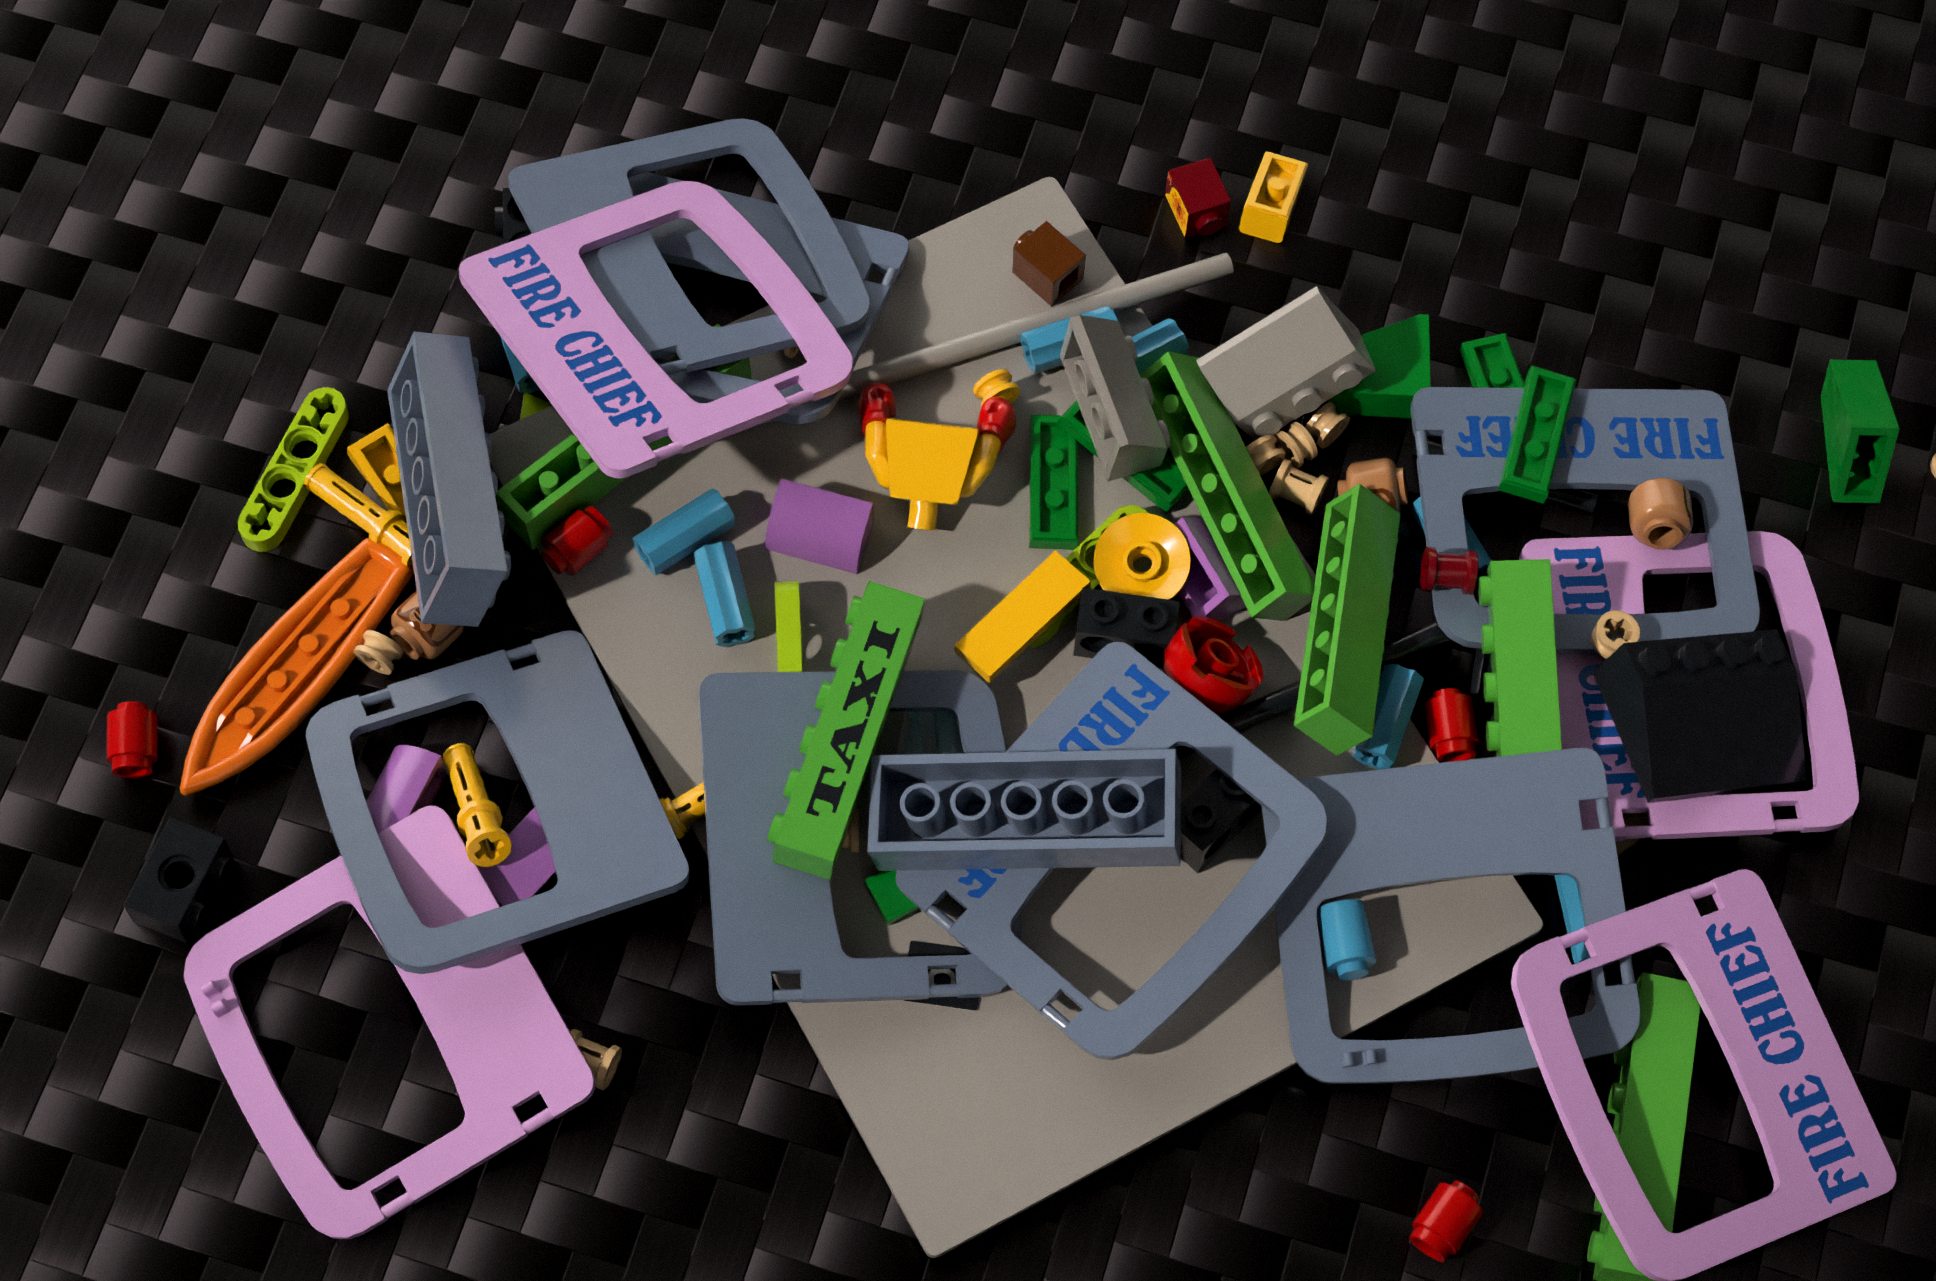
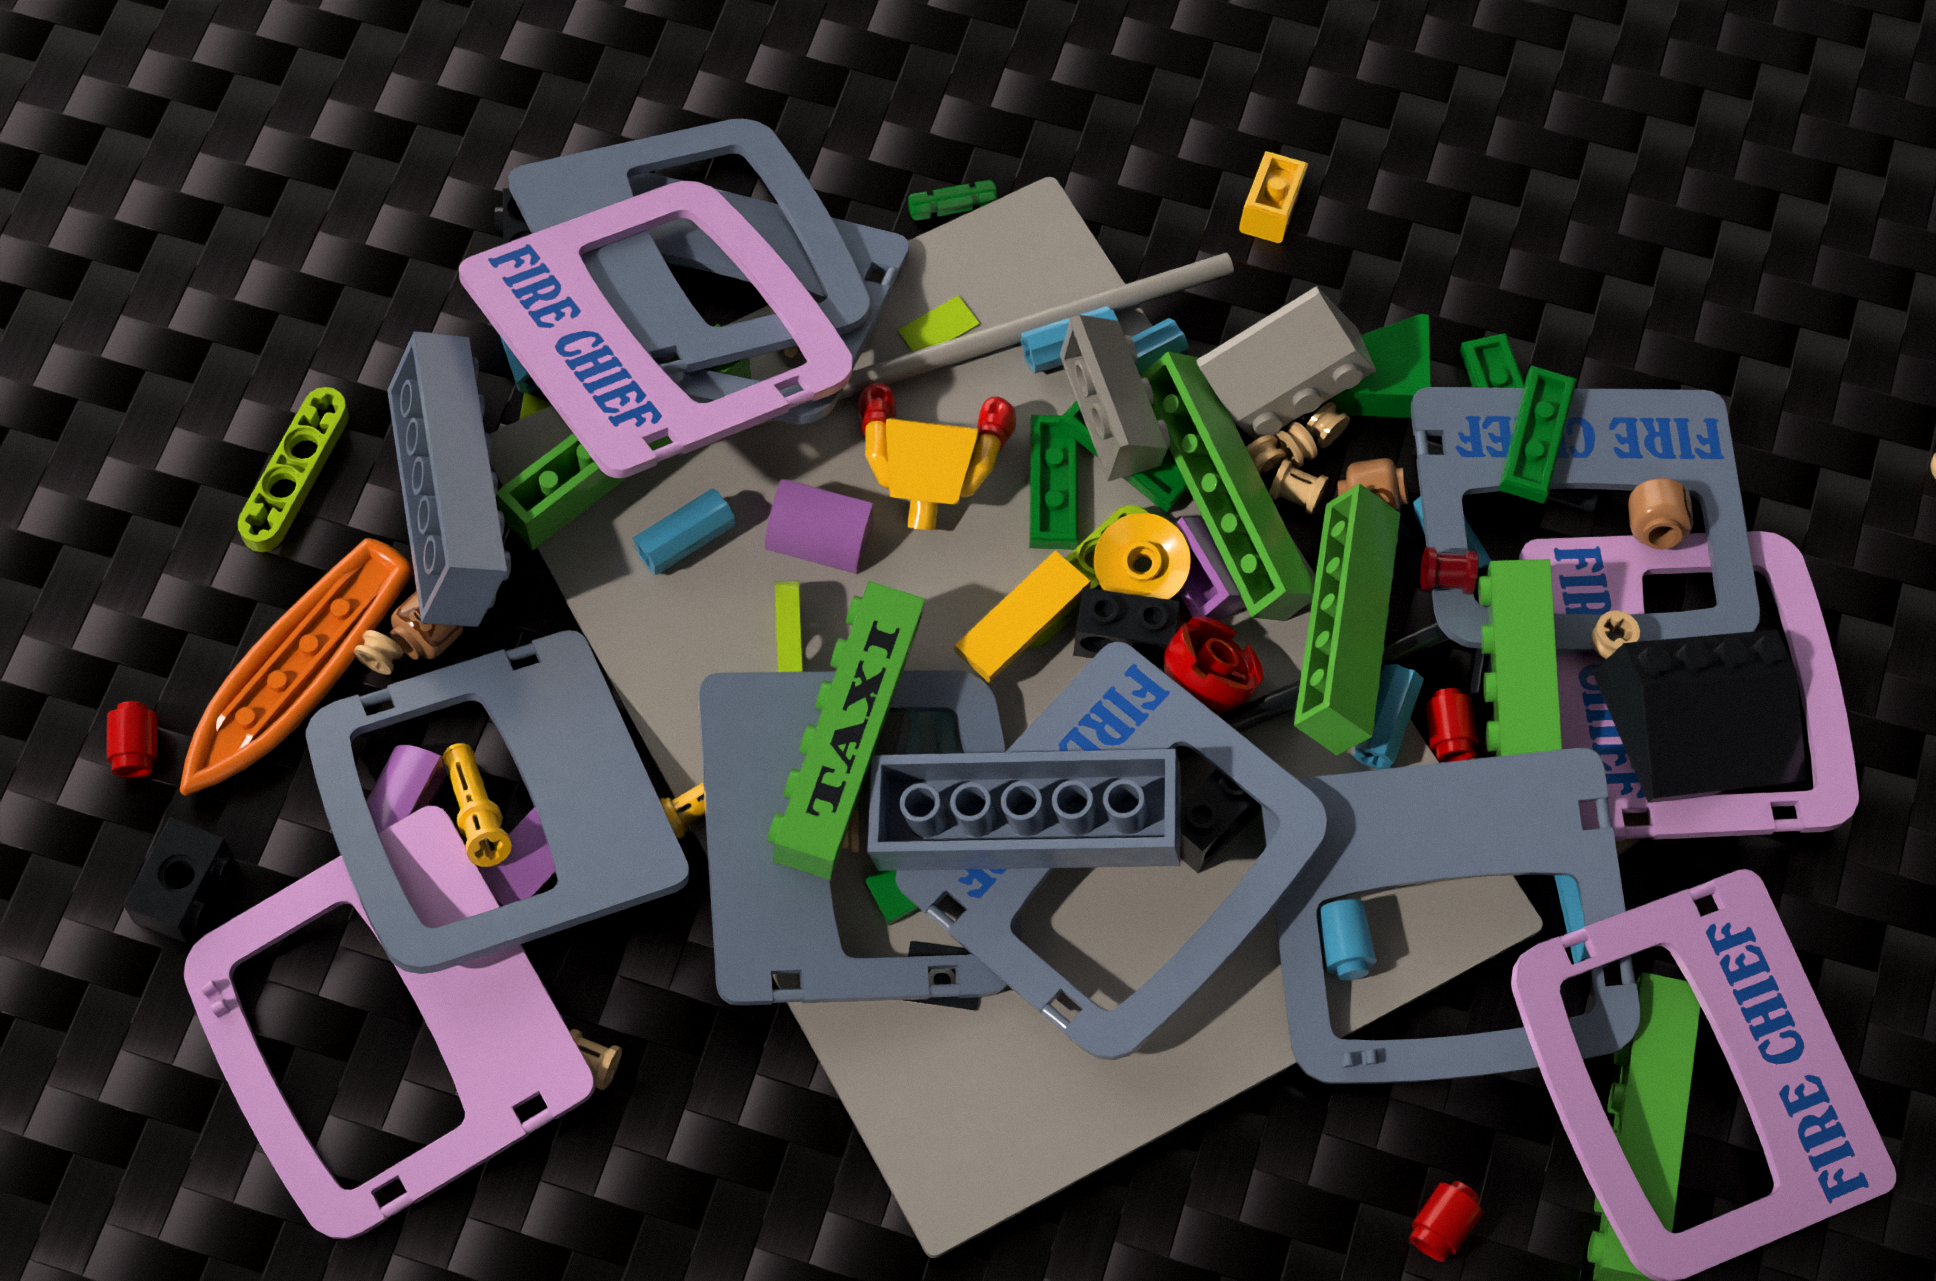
yellow pin [304,463,413,567] -> none
yellow slope [347,423,407,522] -> none
red brick [541,505,614,576] -> none
dark azure axle [694,541,756,647] -> none
yellow bush [973,369,1021,407] -> none
reddish brown brick [1012,221,1086,307] -> none
dark red brick [1165,157,1231,238] -> none
green slope [1821,359,1900,503] -> none
none -> lime sticker [897,295,980,352]
none -> green axle [908,180,998,221]

